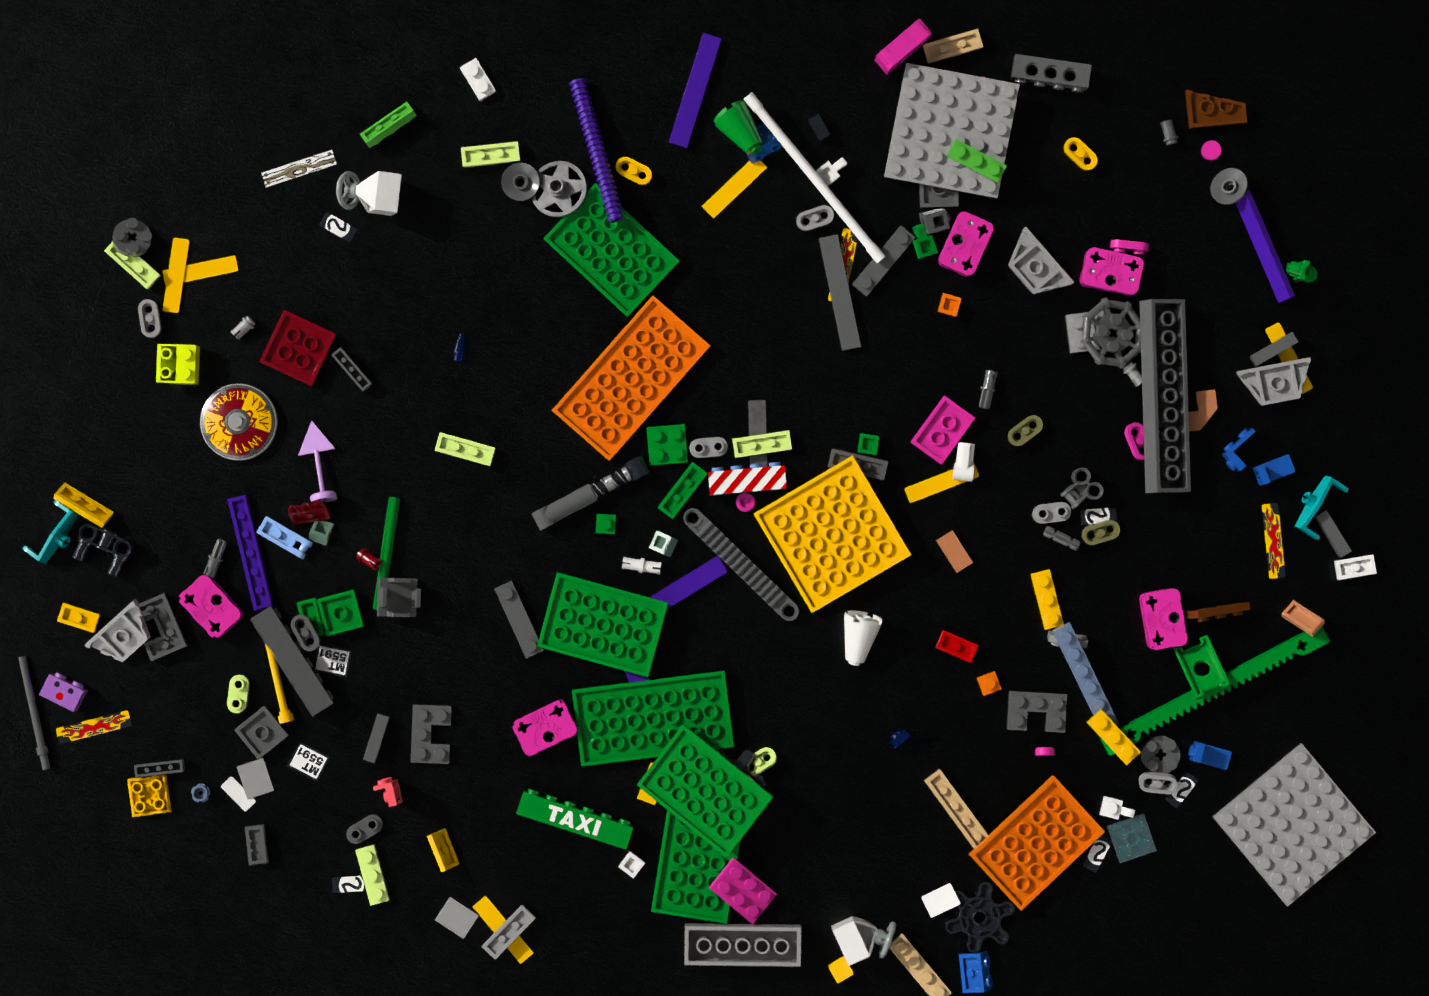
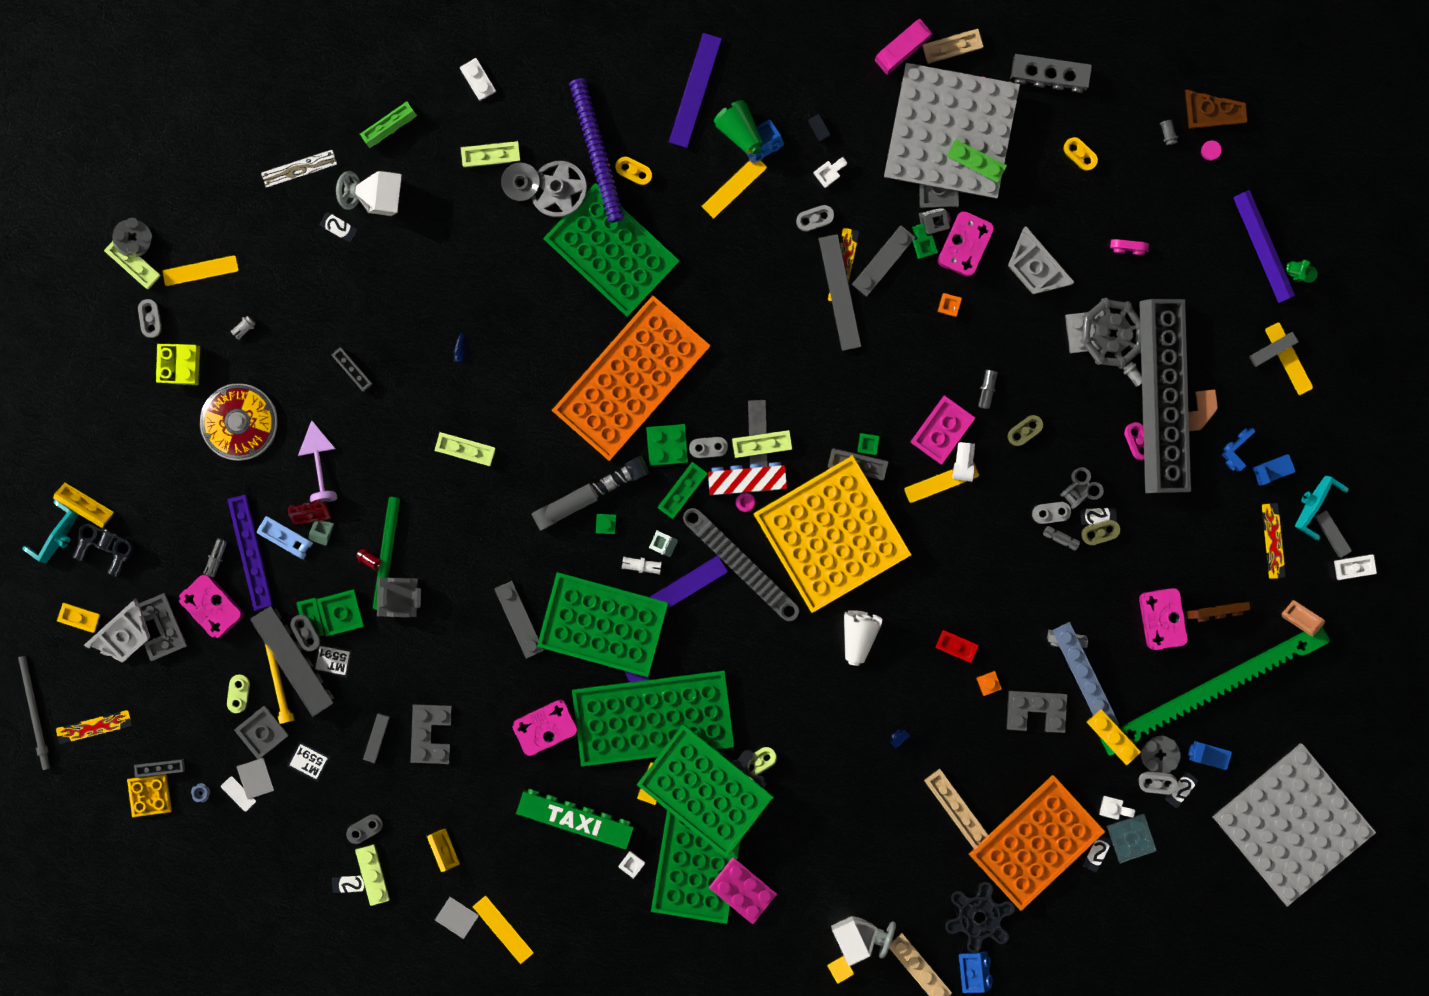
medium lavender brick [39,672,88,712] -> none
yellow sticker [163,238,189,313] -> none
dark grey plate [245,824,269,865] -> none
dark red plate [259,310,337,386] -> none
coral bracket [373,777,403,807] -> none
light grey plate [482,904,536,960] -> none
light grey brick [684,923,801,966] -> none
white piece [744,92,885,263] -> none
white sticker [921,883,960,918] -> none
nougat tile [936,530,973,573] -> none
yellow plate [1030,569,1064,630] -> none
dark pink tile [1035,747,1055,756] -> none
dark pink axle [1080,247,1144,296] -> none
green piece [1173,635,1230,699] -> none
dark grey dish [1211,168,1248,205] -> none
light grey wing [1236,357,1311,406] -> none

